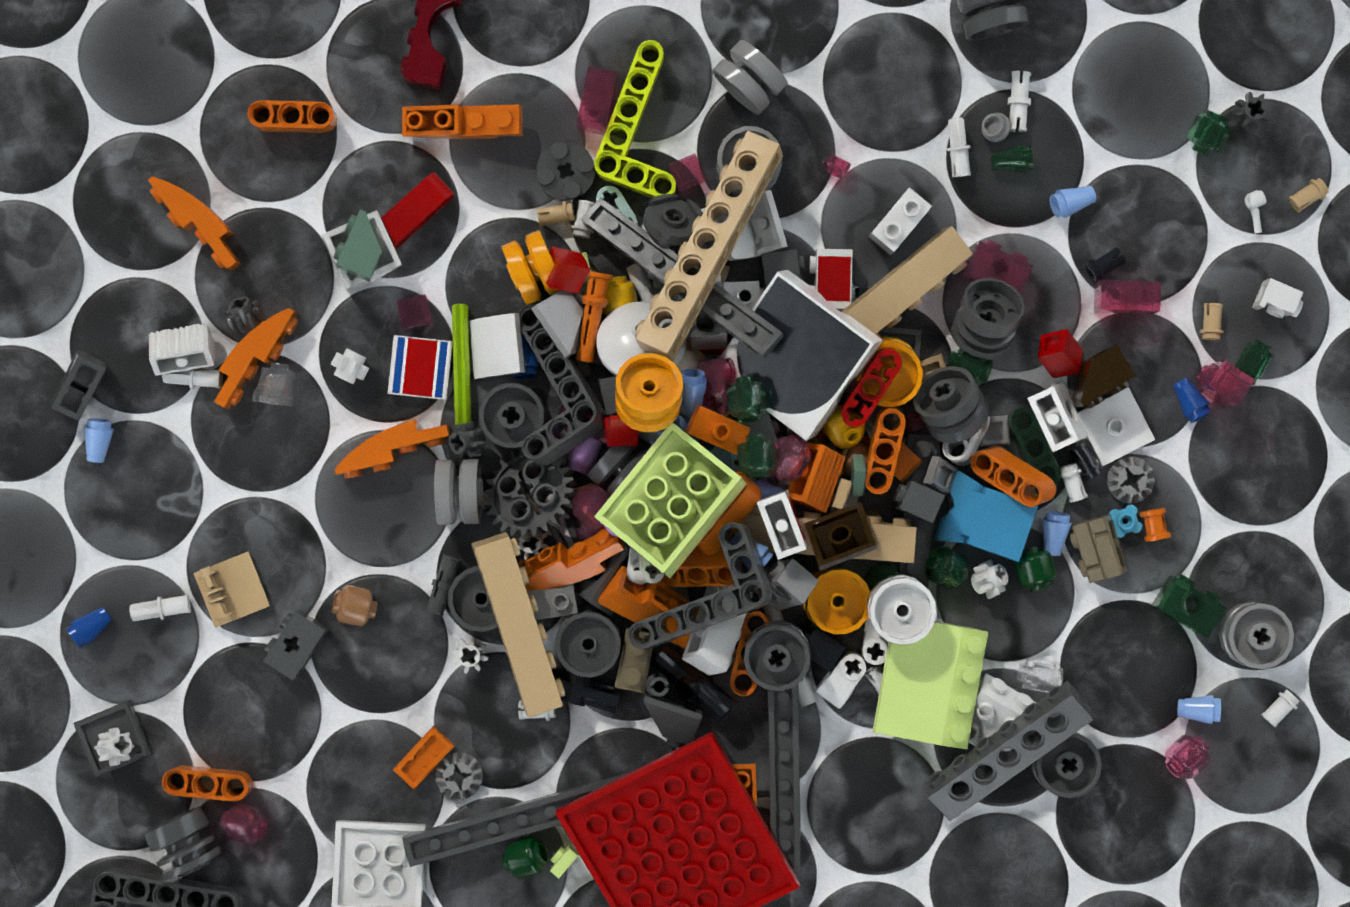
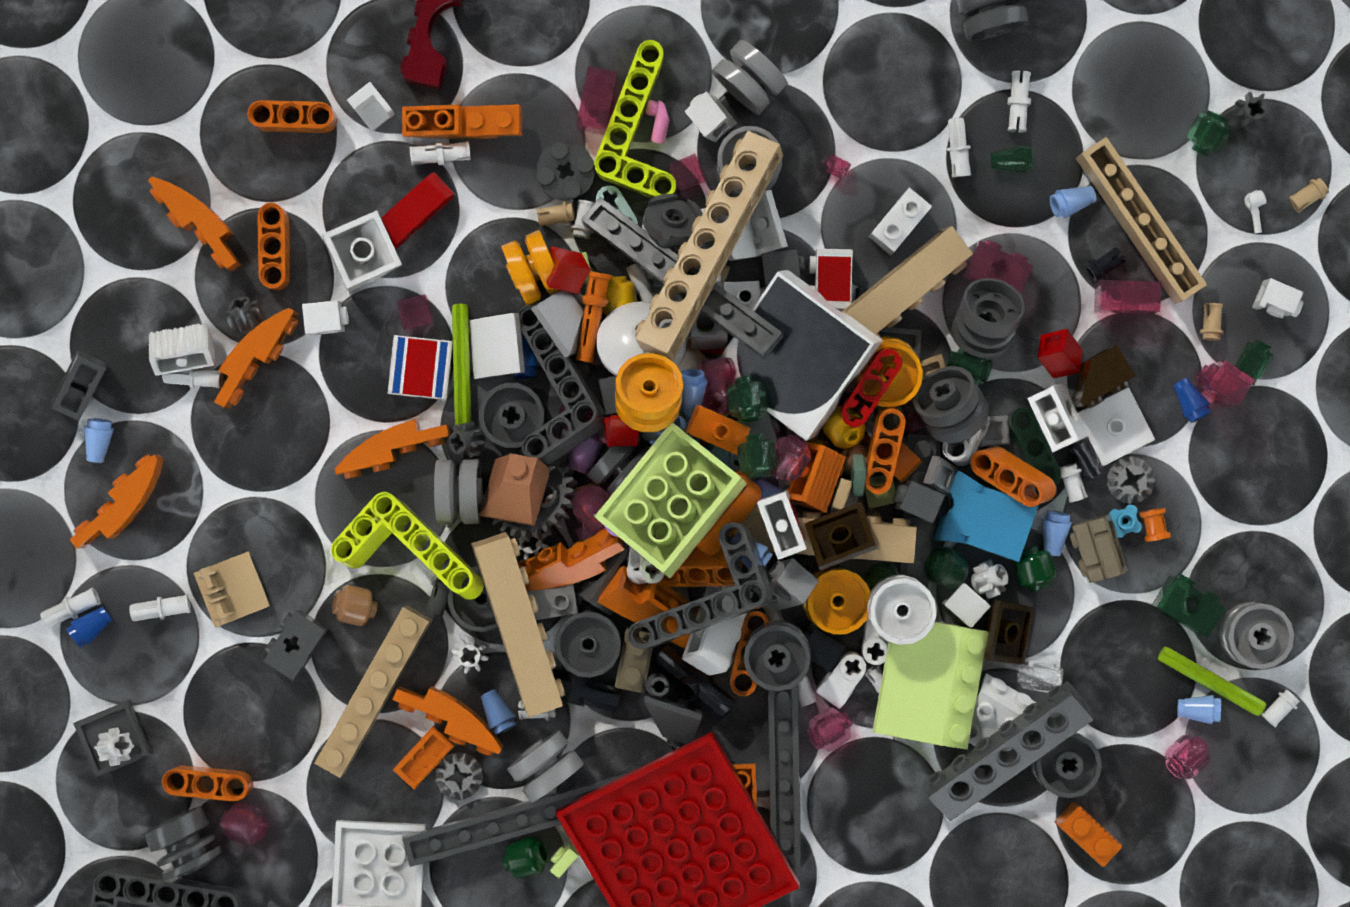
clear arch [252,363,296,407] -> none
white gear [330,348,369,384] -> none
sand green slope [333,209,382,282] -> none
light grey plate [982,113,1011,142] -> none
none -> white axle [40,587,101,628]
none -> orange slope [69,454,164,549]
none -> orange beam [258,202,290,291]
none -> white brick [302,300,349,336]
none -> tan brick [314,605,432,778]
none -> neon yellow beam [331,492,484,600]
none -> white panel [347,82,395,131]
none -> orange slope [392,686,503,756]
none -> white pin [410,141,471,166]
none -> nougat slope [479,454,551,526]
none -> medium blue cone [480,689,517,736]
none -> light grey wheel [507,730,584,803]
none -> bright pink arm [645,100,670,144]
none -> white brick [685,91,737,143]
none -> clear pink head [807,707,852,752]
none -> yellowish green plate [864,475,896,508]
none -> white panel [941,583,990,628]
none -> dark brown slope [984,599,1036,665]
none -> orange brick [1054,802,1122,867]
none -> tan brick [1075,137,1207,304]
none -> lime axle [1158,647,1266,716]

